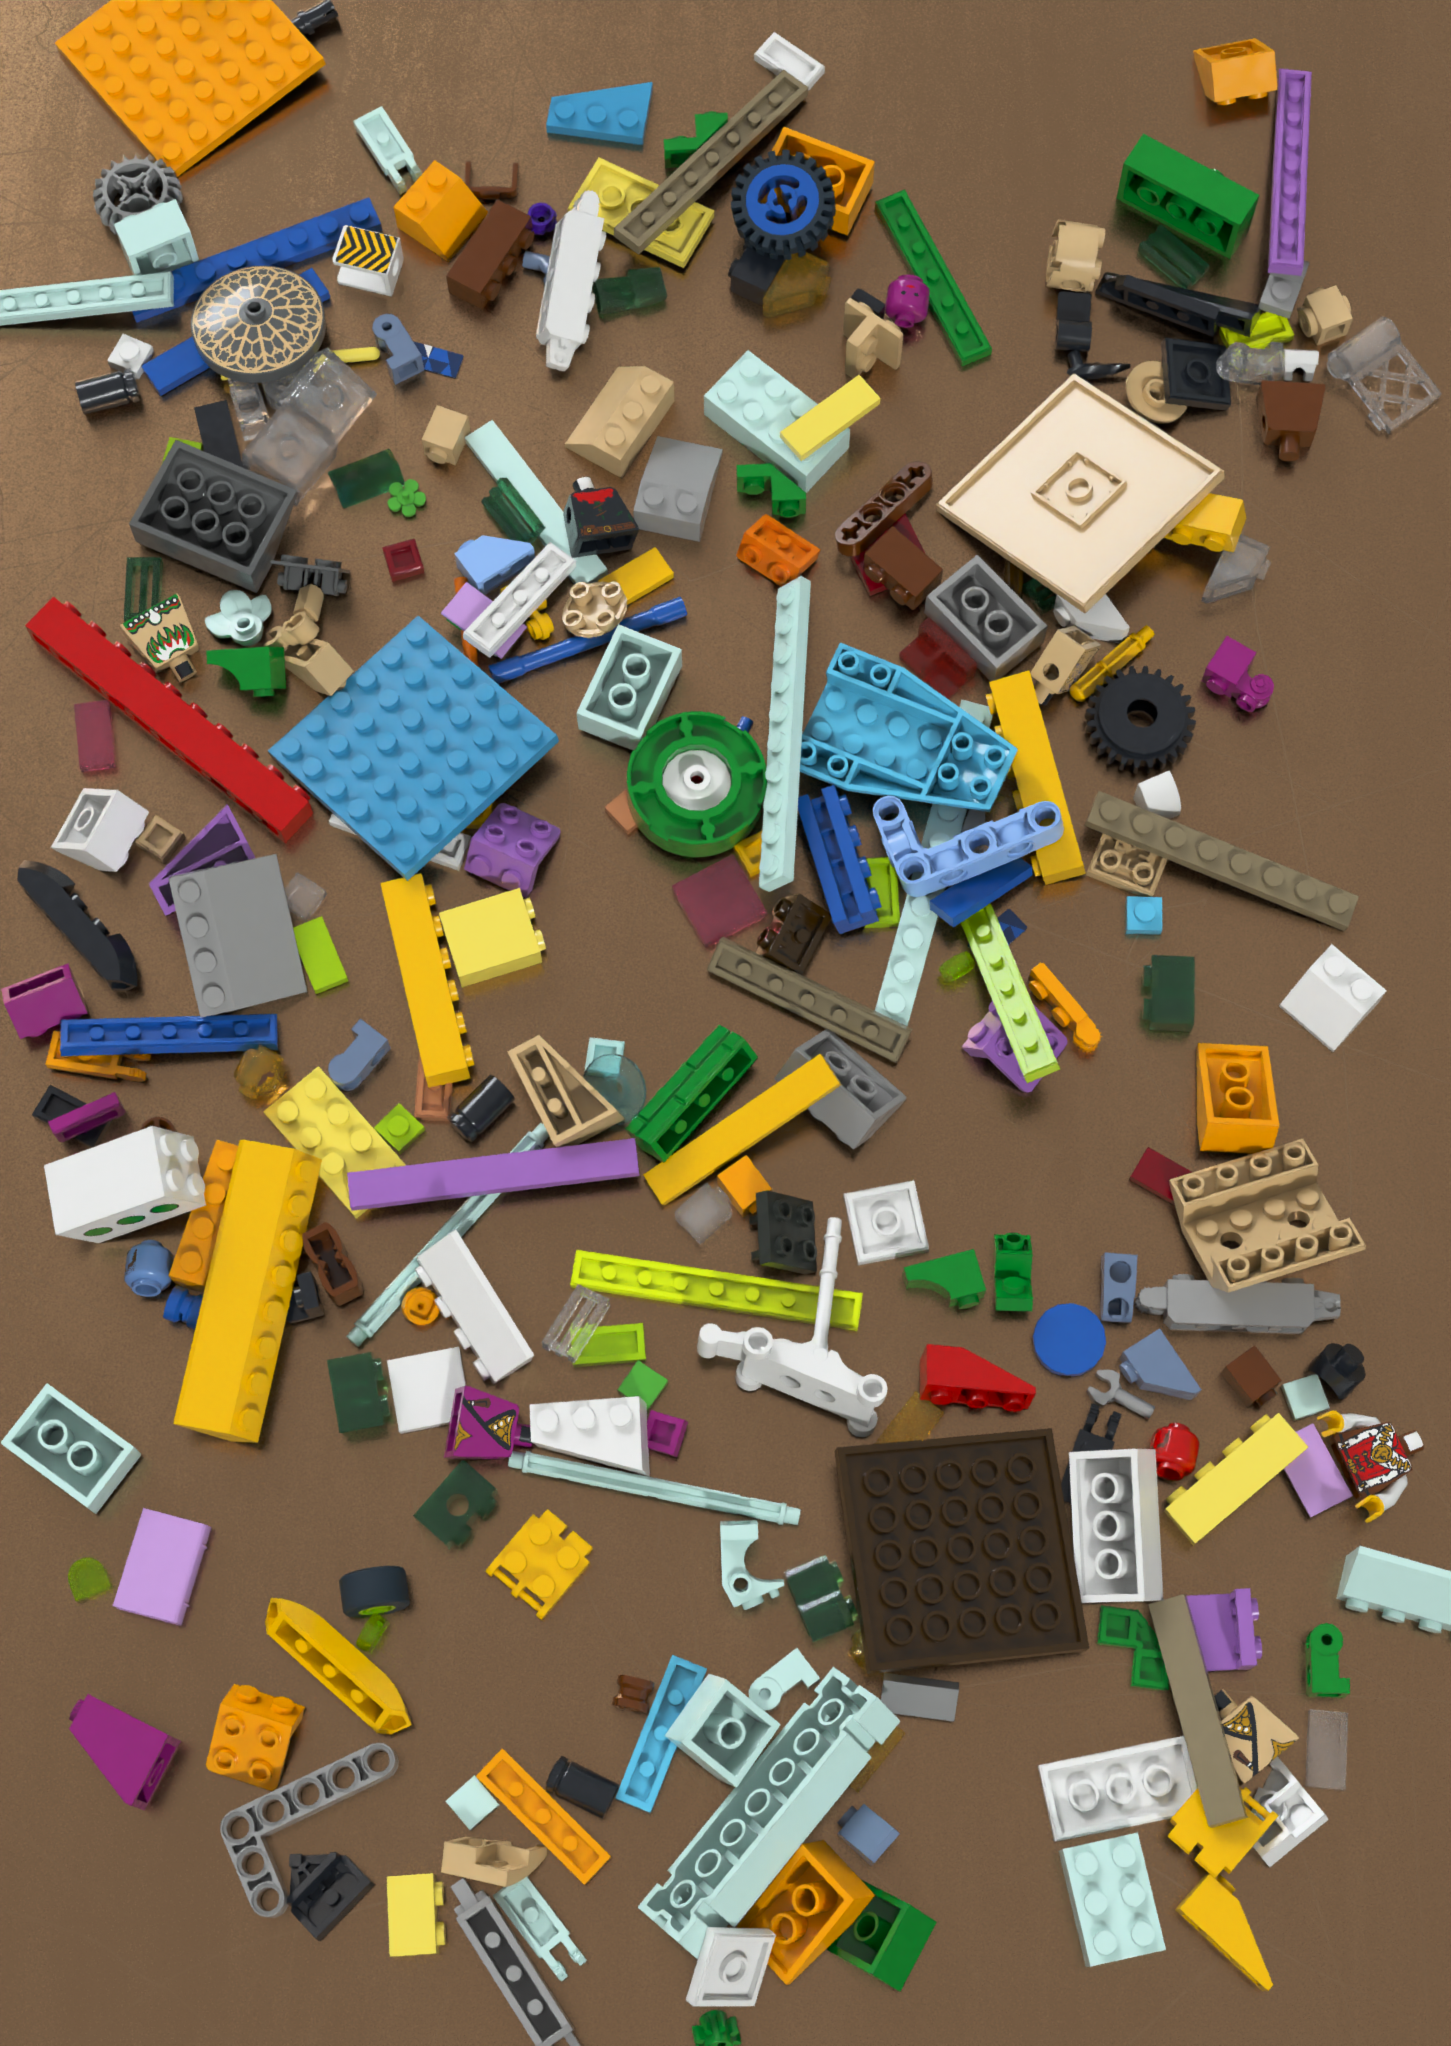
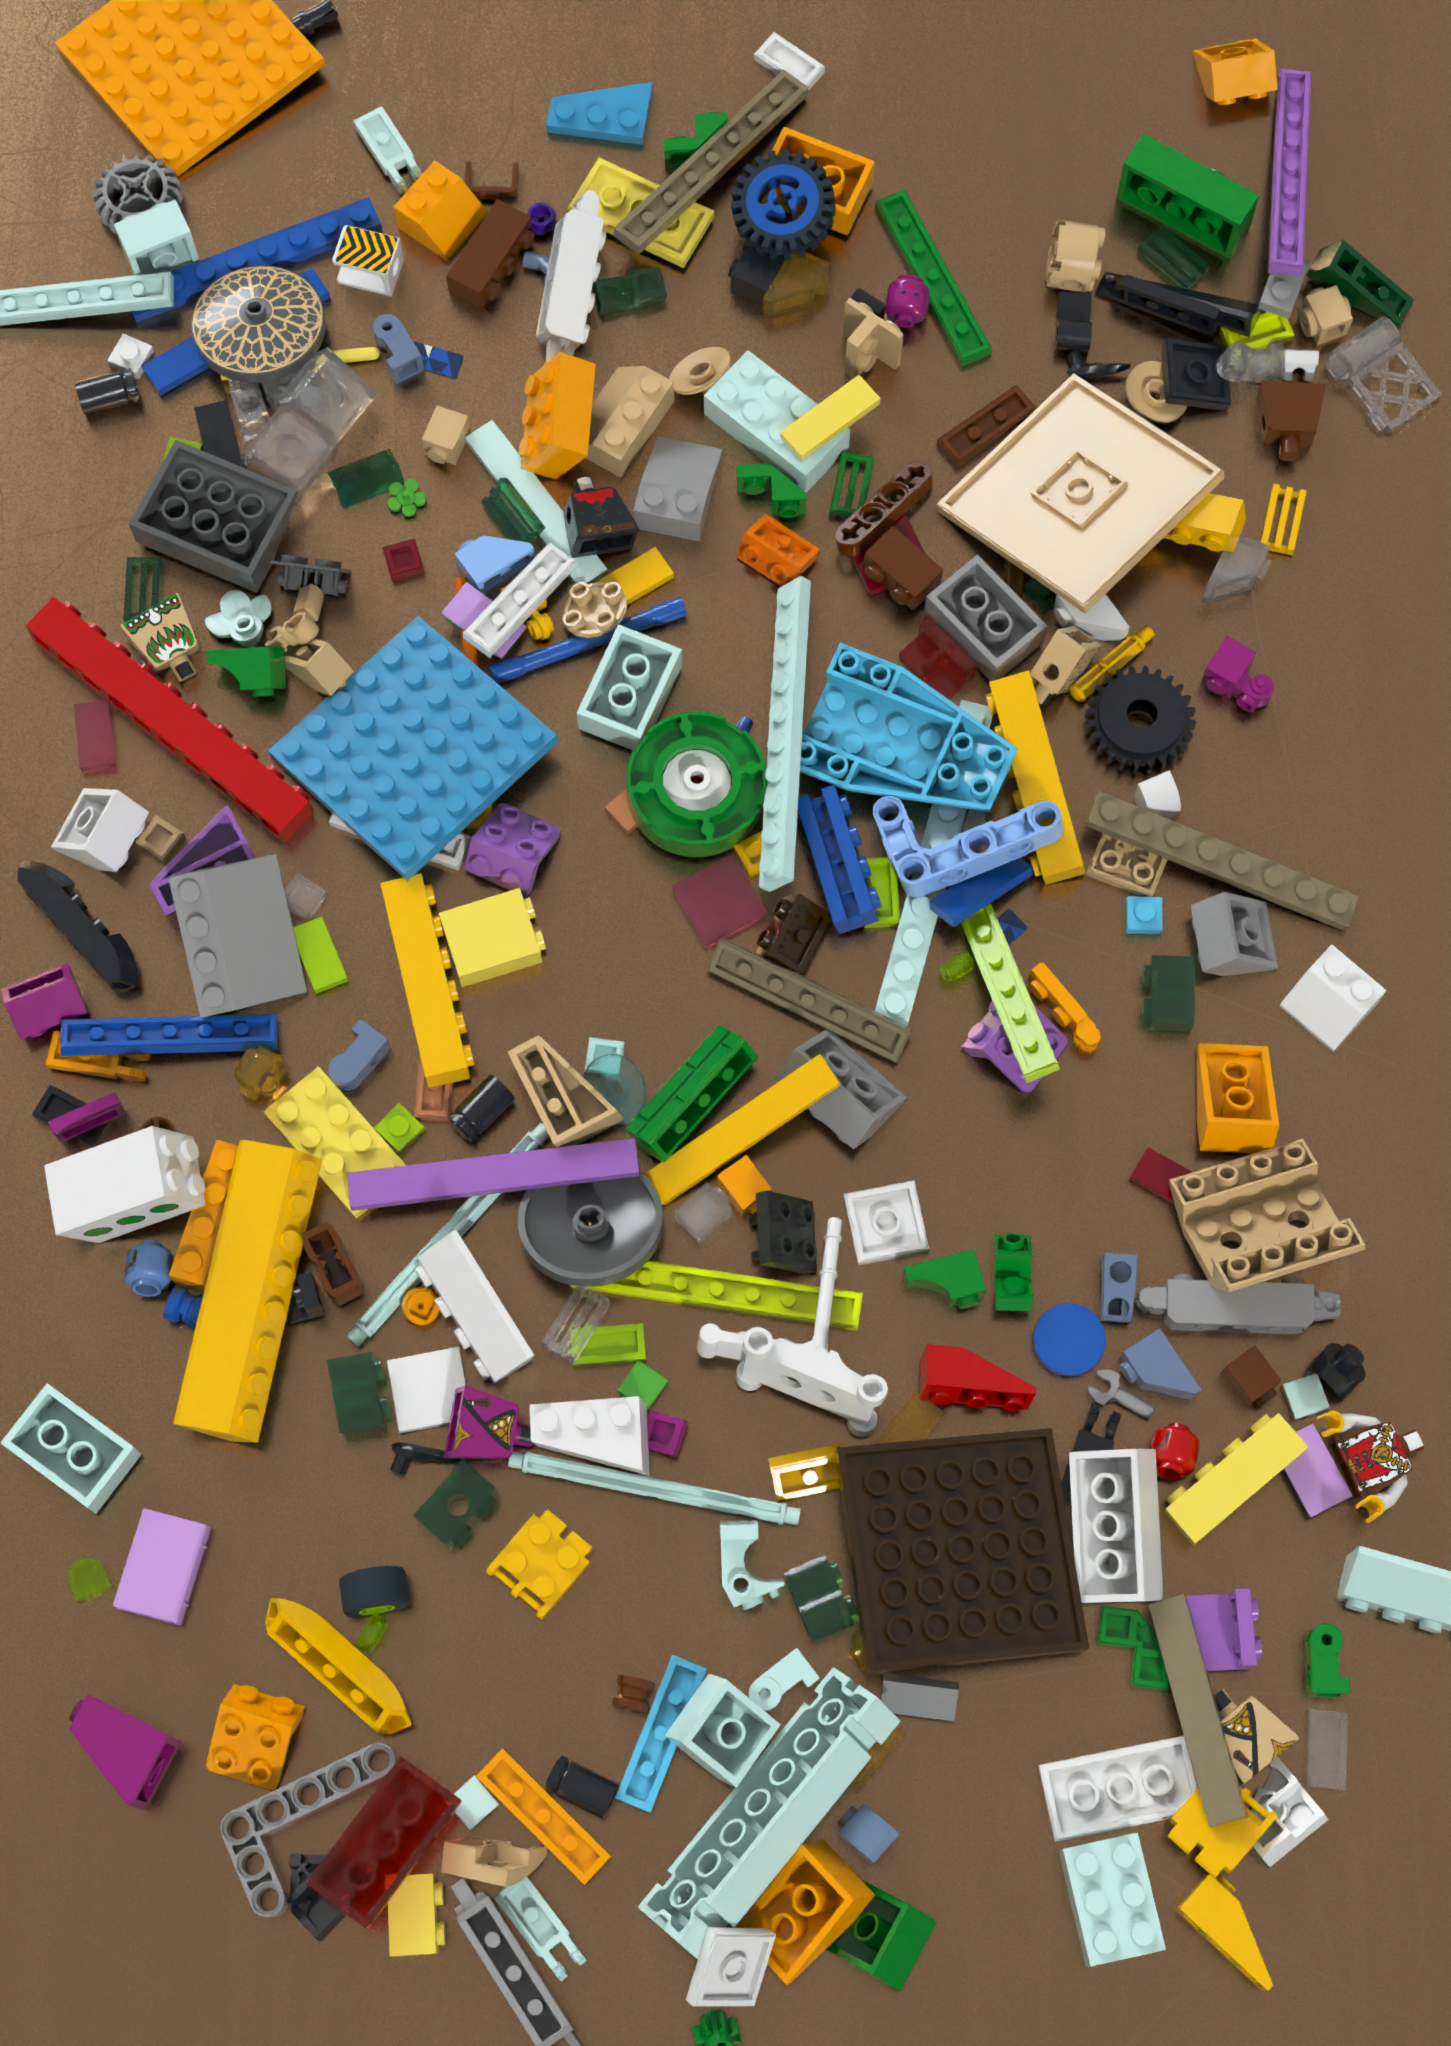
none -> clear red slope [306,1756,462,1930]
none -> black bar [390,1442,461,1475]
none -> dark grey dish [518,1170,663,1287]
none -> light orange brick [519,352,596,480]
none -> tan dish [669,347,732,395]
none -> yellow slope [768,1444,841,1502]
none -> green tile [829,451,875,520]
none -> reddish brown tile [937,385,1037,469]
none -> light grey slope [1191,892,1278,976]
none -> yellow tile [1259,484,1307,556]
none -> dark green slope [1306,240,1414,327]

